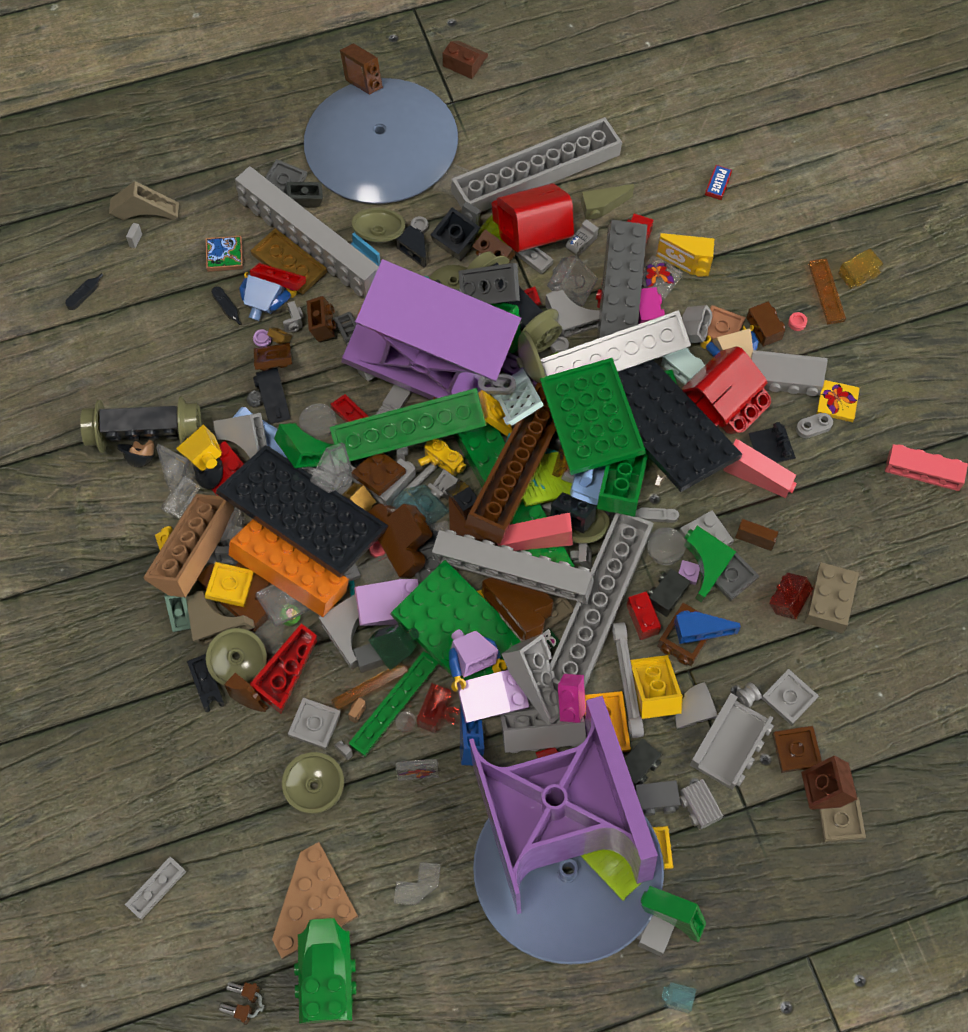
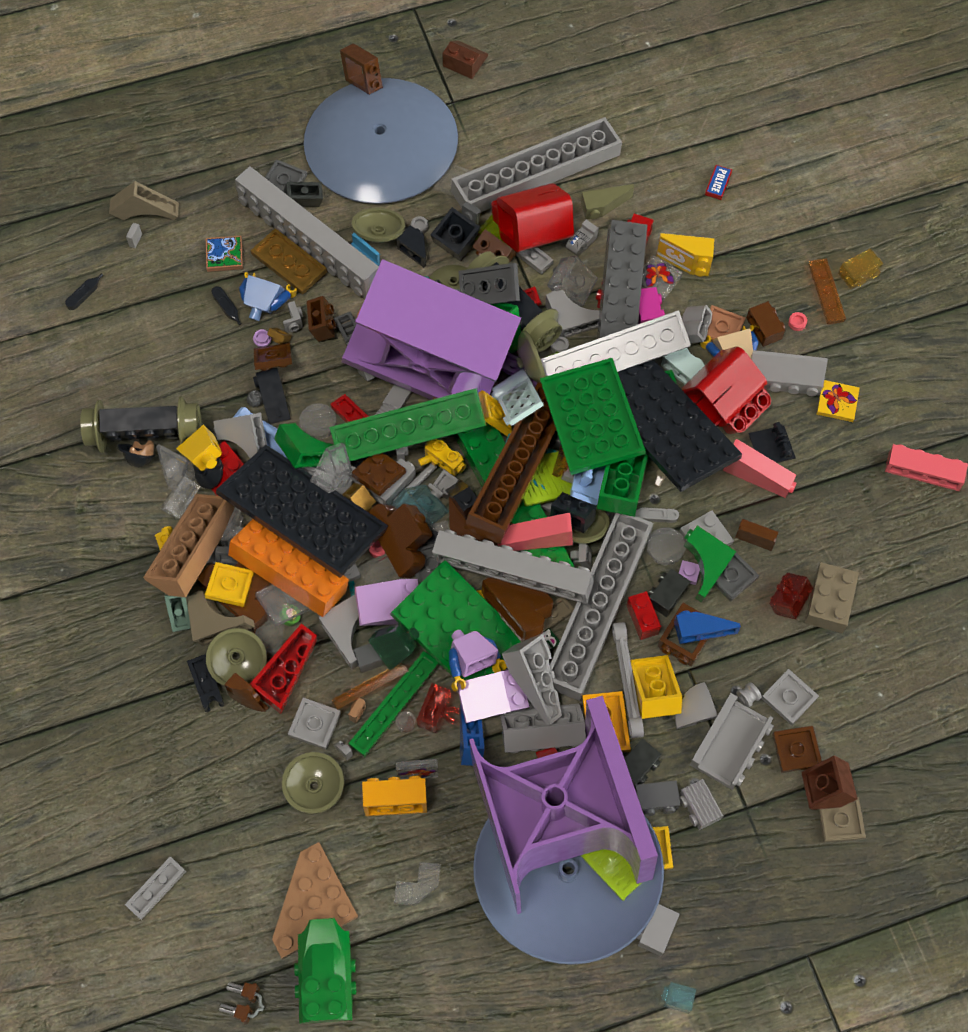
red plate [250,263,306,291] -> none
light grey plate [478,374,516,395] -> none
dark pink brick [558,674,586,723] -> none
green arch [641,886,706,943] -> none
light grey plate [796,413,833,438] -> none
none -> light orange brick [362,776,427,816]

